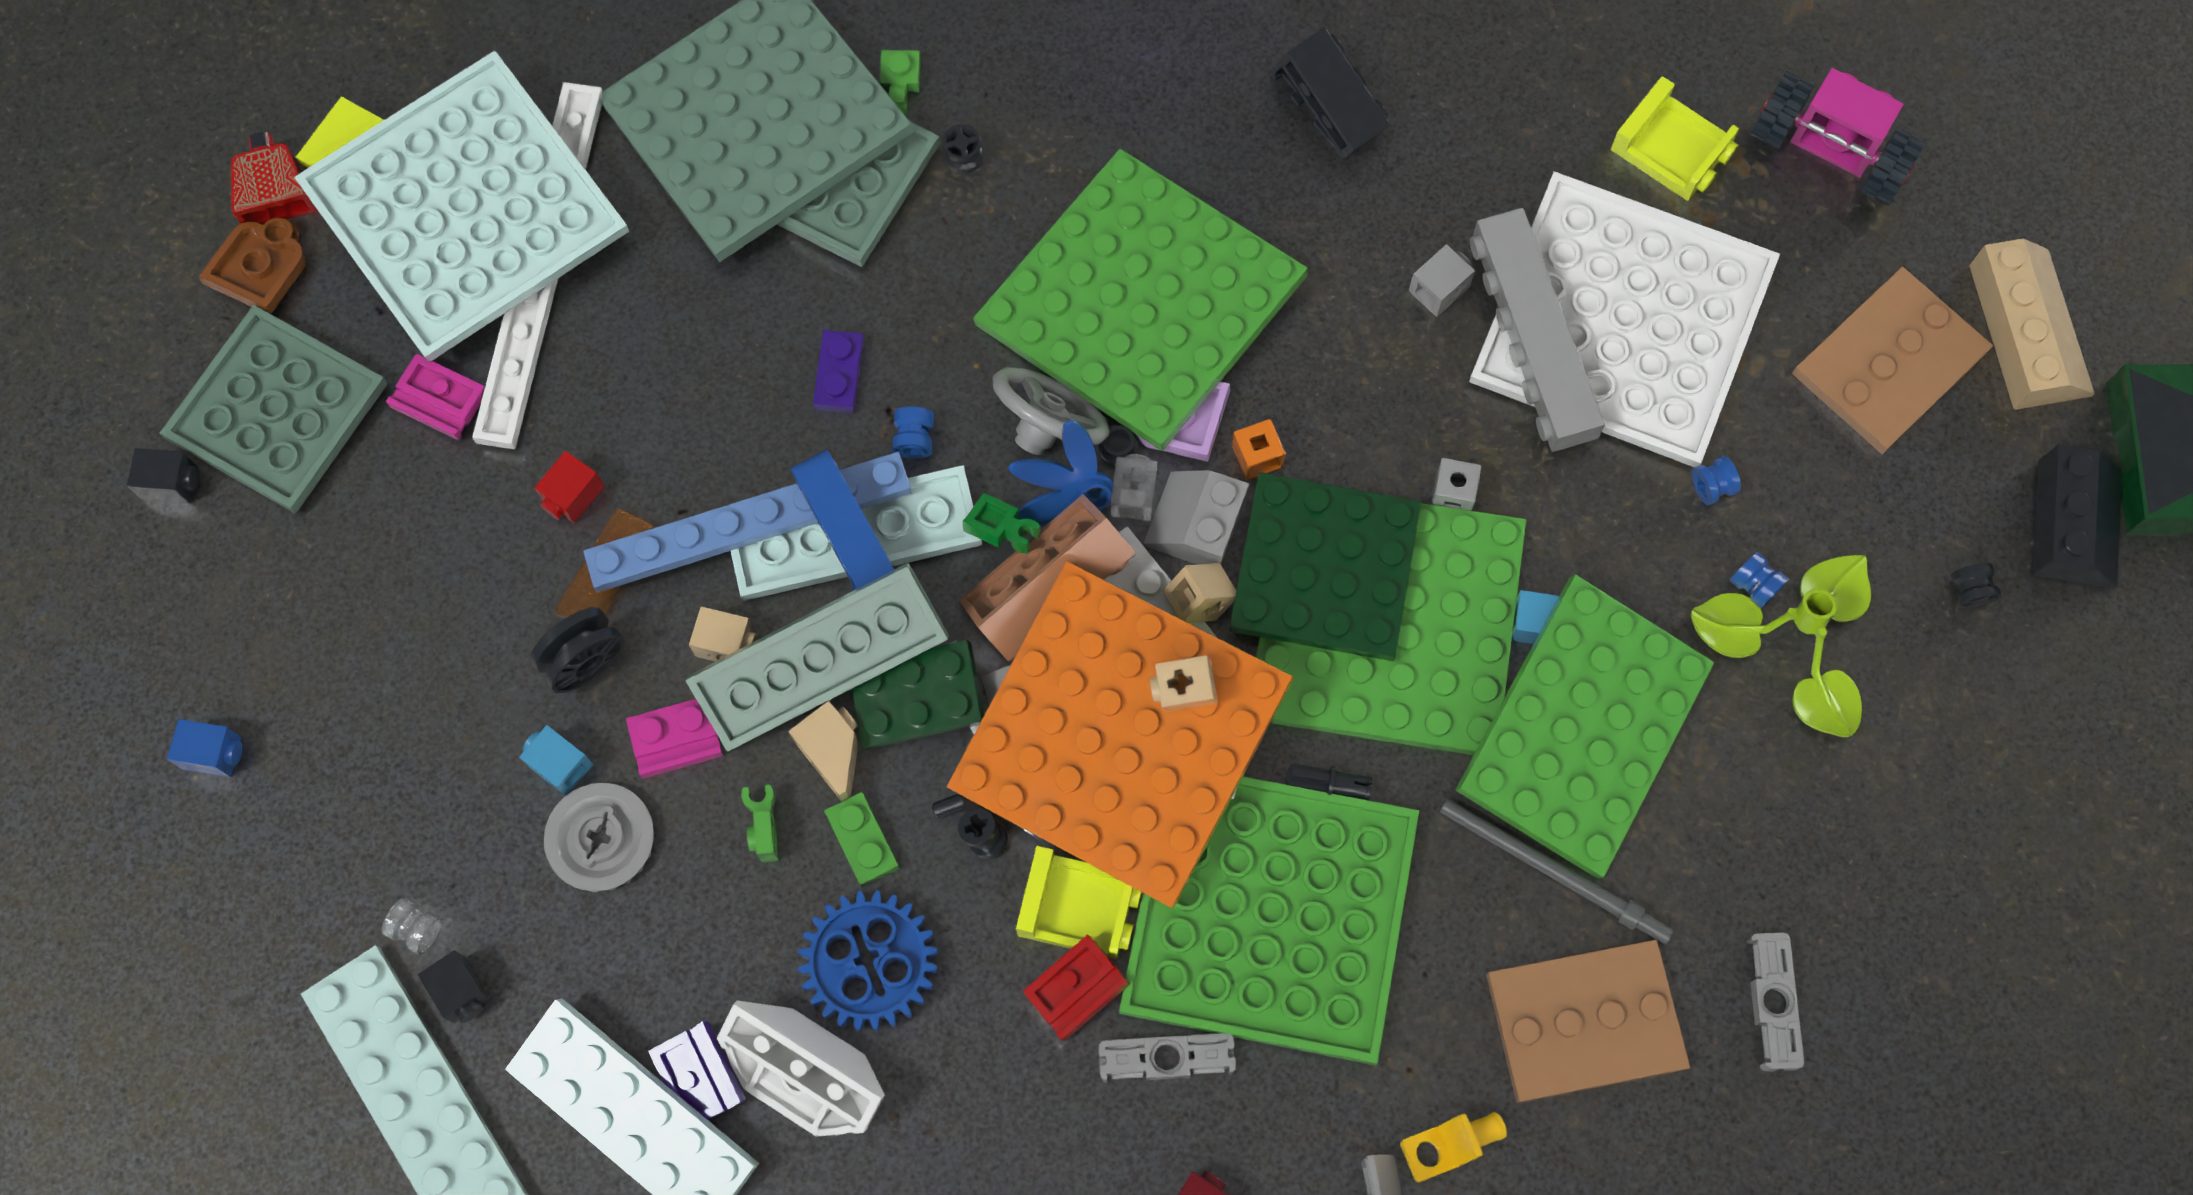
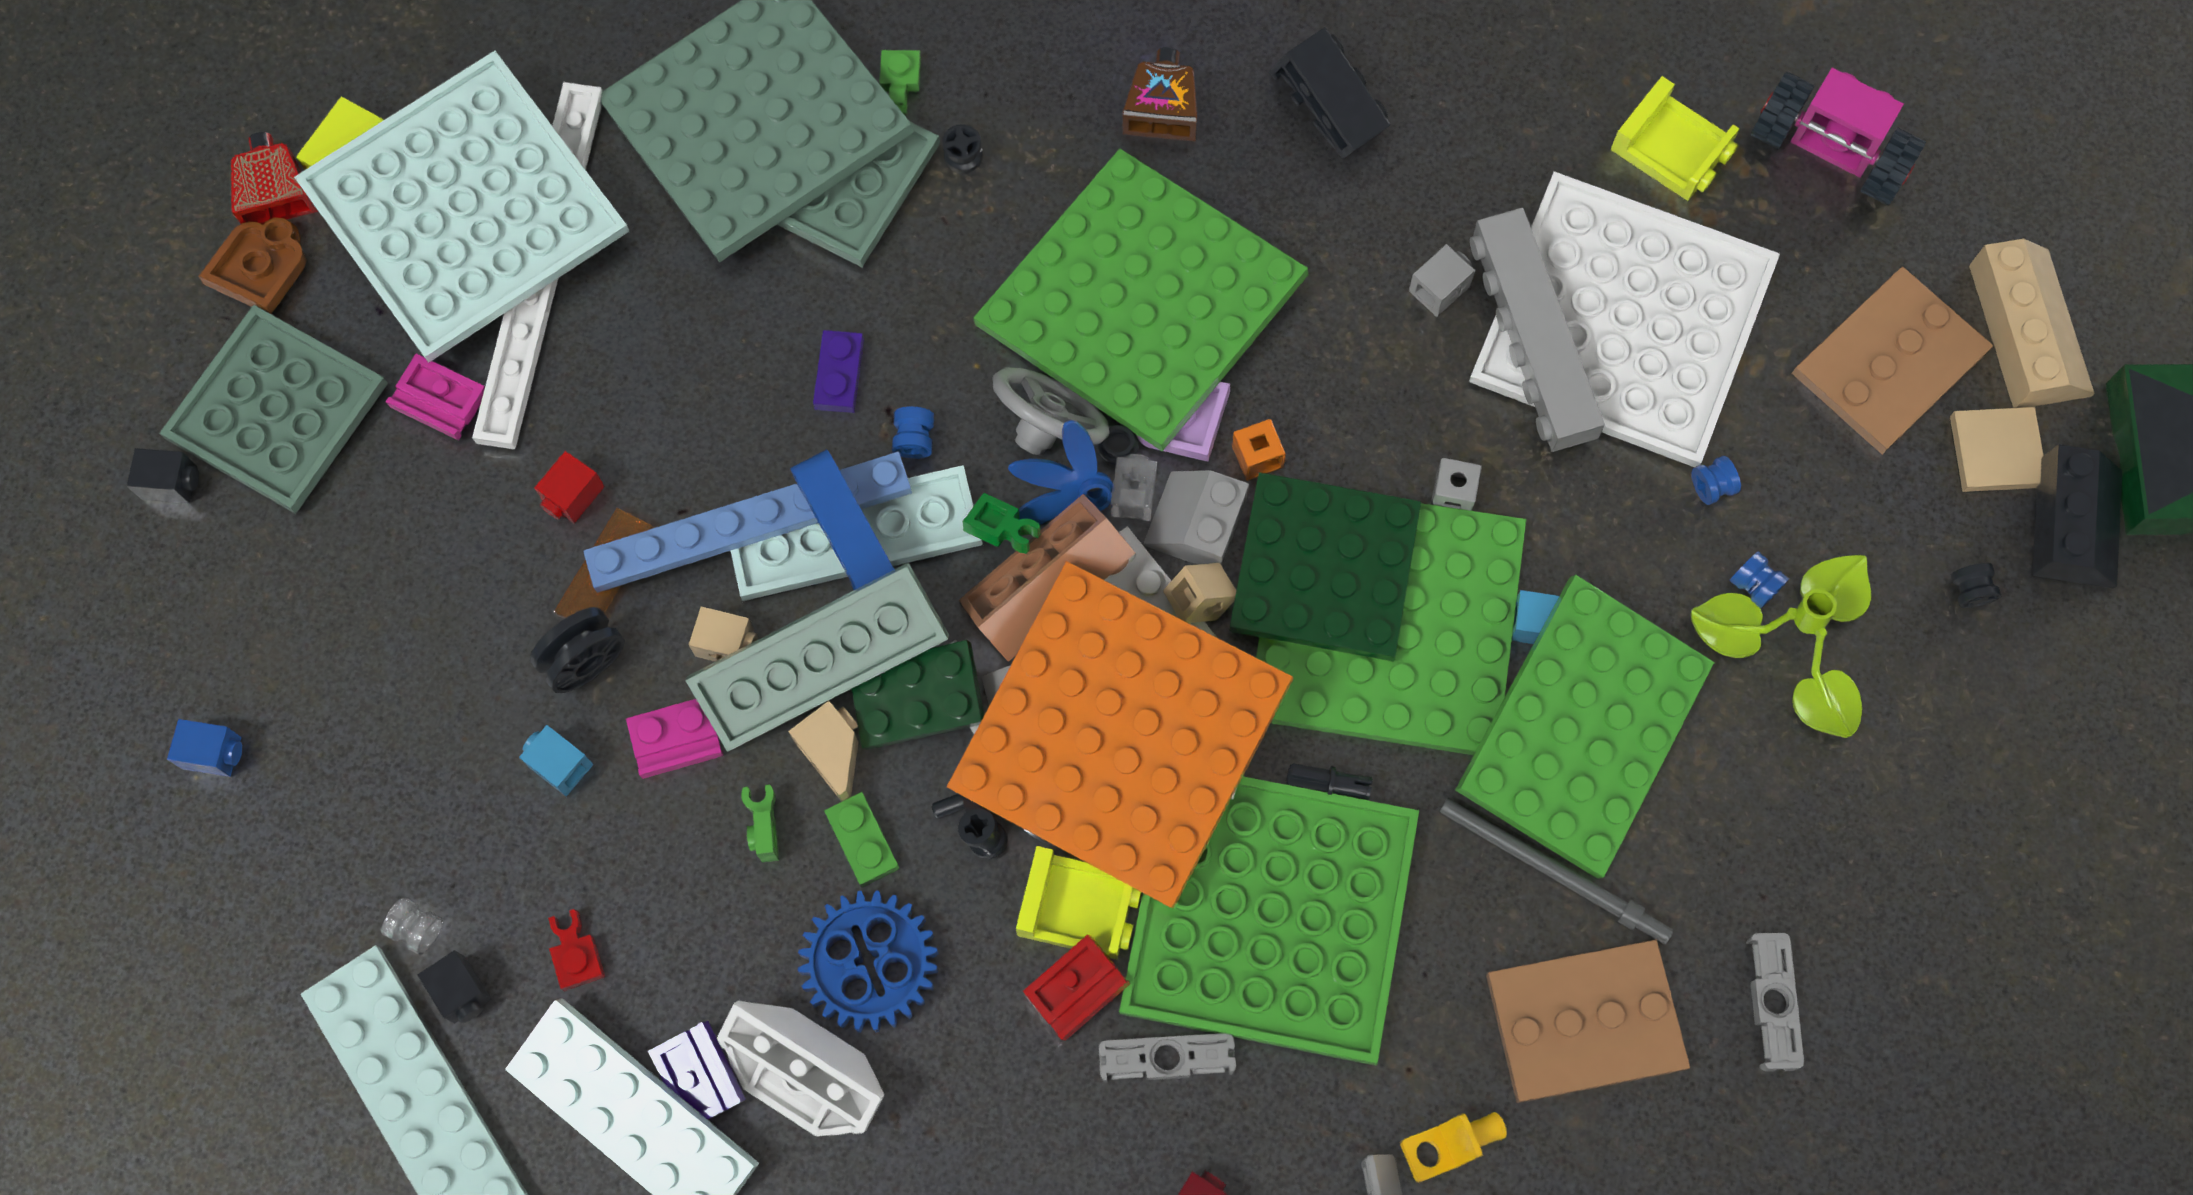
light grey gear [544,783,655,893] -> none
tan brick [1150,655,1218,712] -> none
none -> red plate [548,909,605,992]
none -> reddish brown torso [1123,47,1197,141]
none -> tan tile [1950,407,2044,492]

